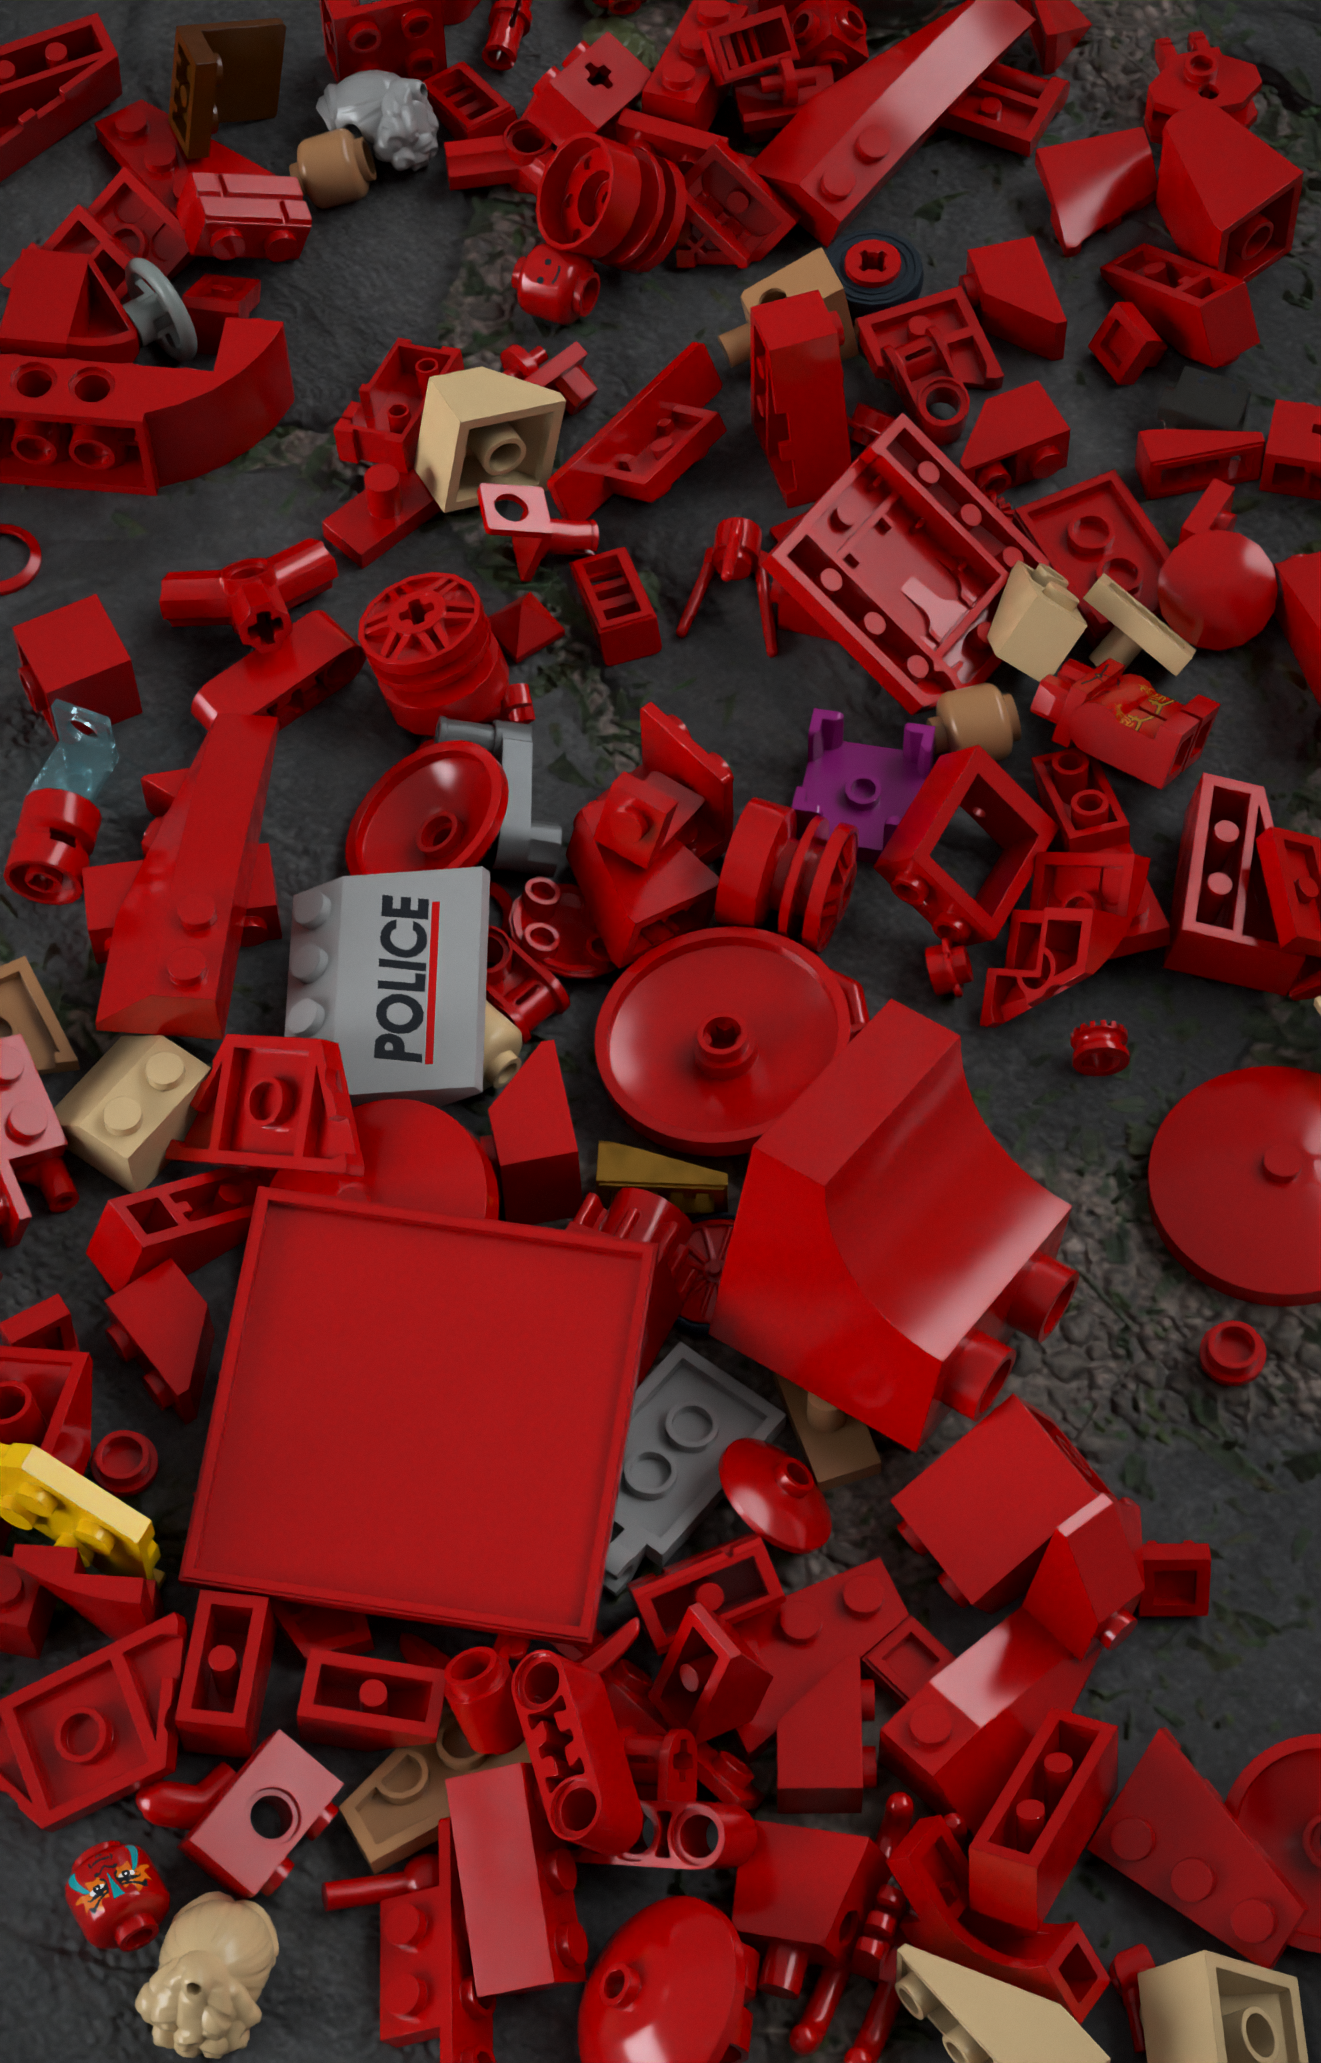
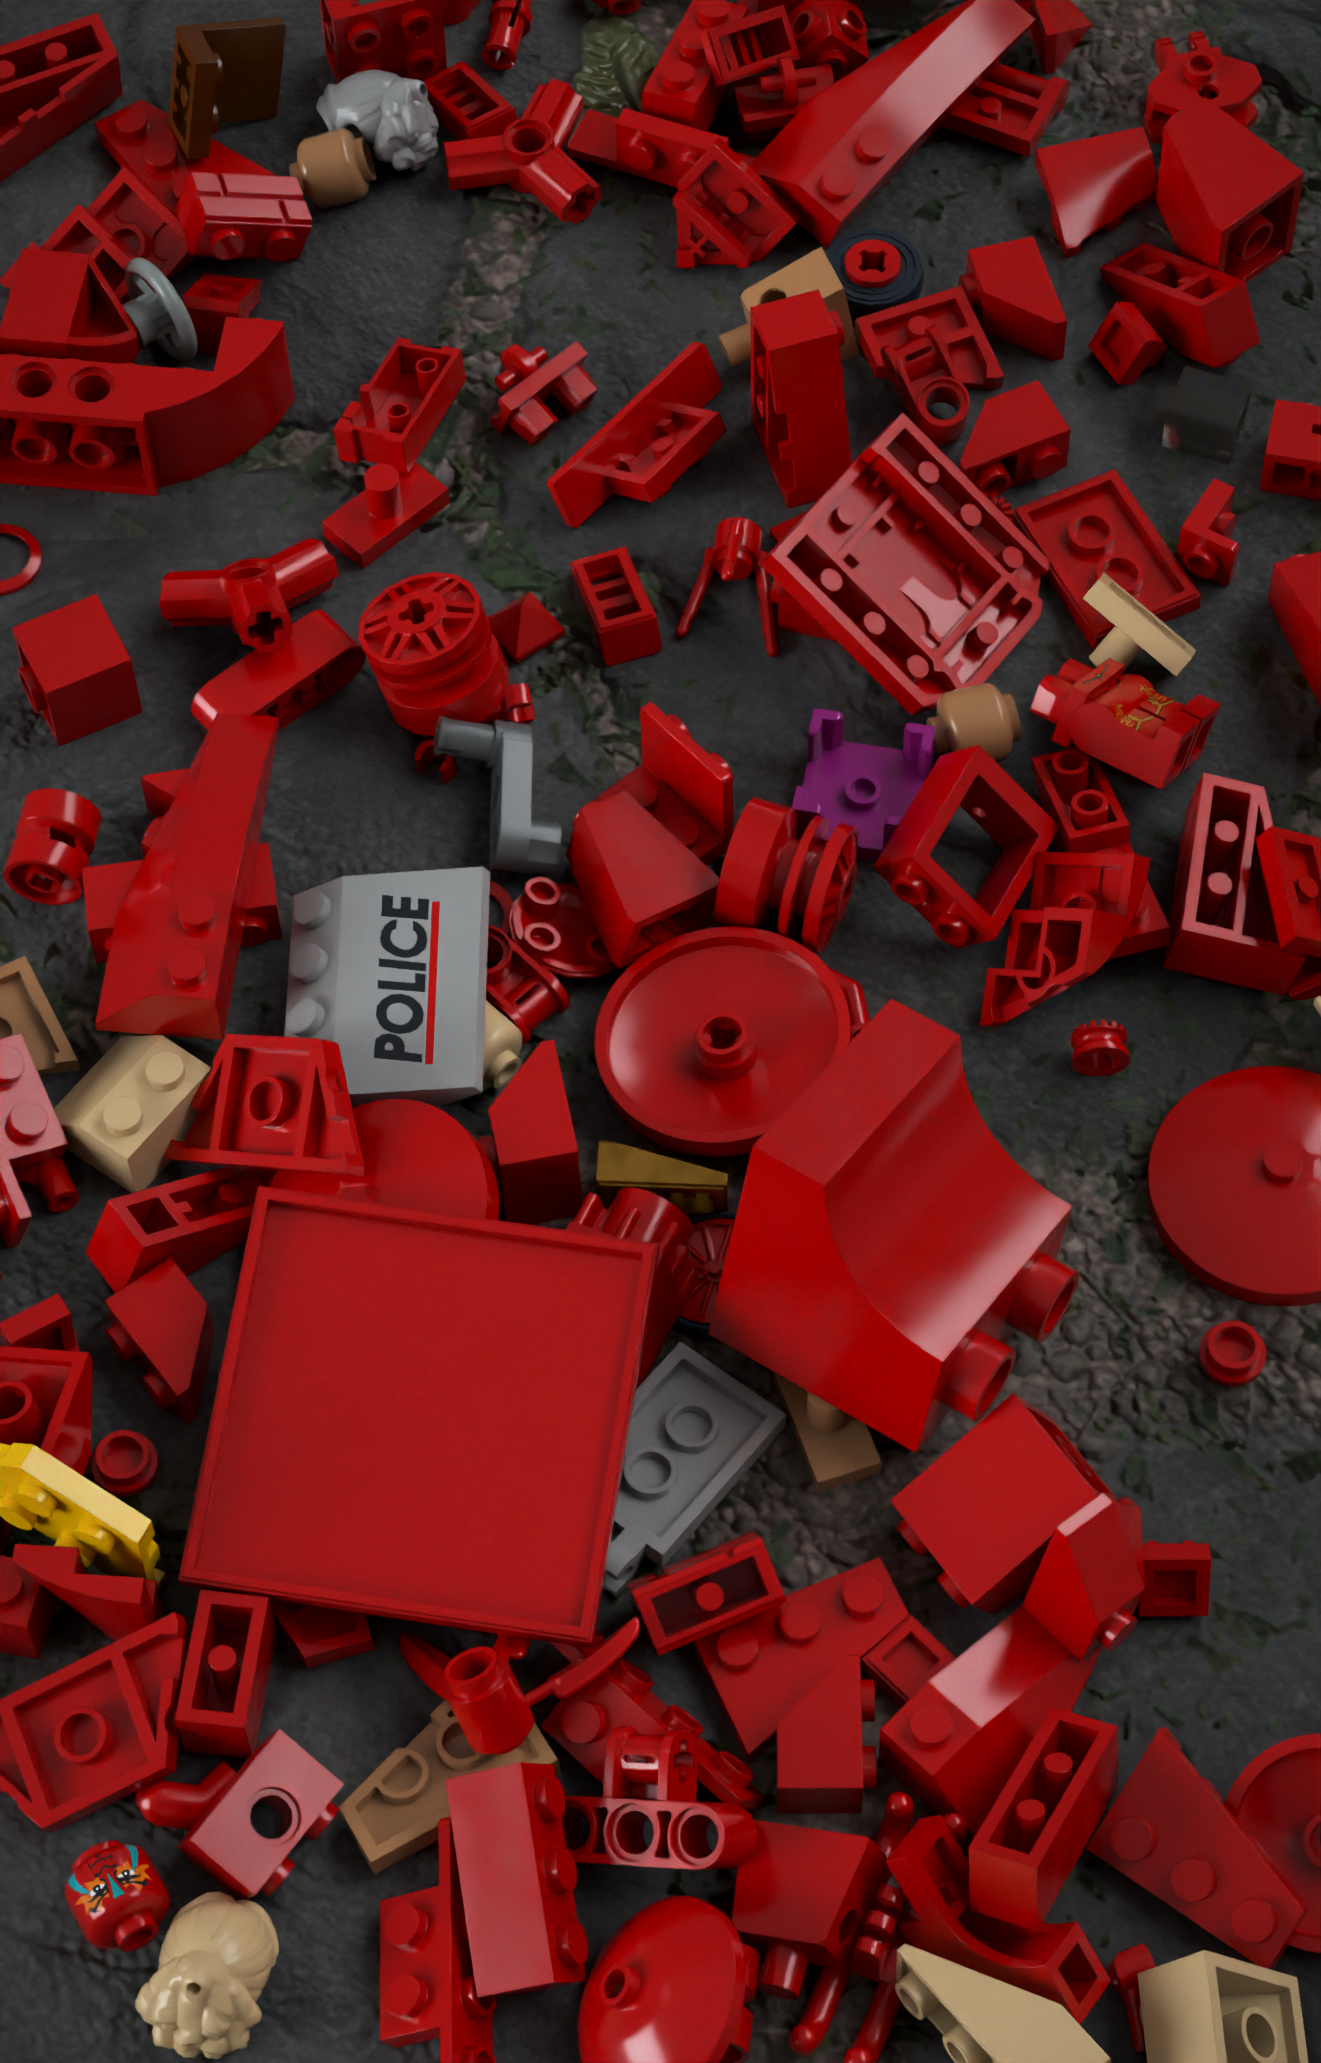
clear light blue bracket [26,699,119,803] -> none
red slope [296,1648,446,1752] -> none
red bar [321,1853,439,1911] -> none
red dish [345,740,509,876] -> none
tan slope [413,366,566,513] -> none
red bracket [477,483,599,582] -> none
red head [511,242,601,325] -> none
red beam [511,1649,643,1856] -> none
red brick [525,31,652,147] -> none
red wheel [536,131,687,274] -> none
red bracket [593,771,705,870] -> none
red slope [648,1602,774,1745] -> none
red dish [718,1438,832,1554] -> none
red plate [847,402,897,446] -> none
red plate [925,937,974,998] -> none
tan slope [987,560,1087,682] -> none
red slope [1135,429,1265,500] -> none
red dish [1157,529,1278,651] -> none

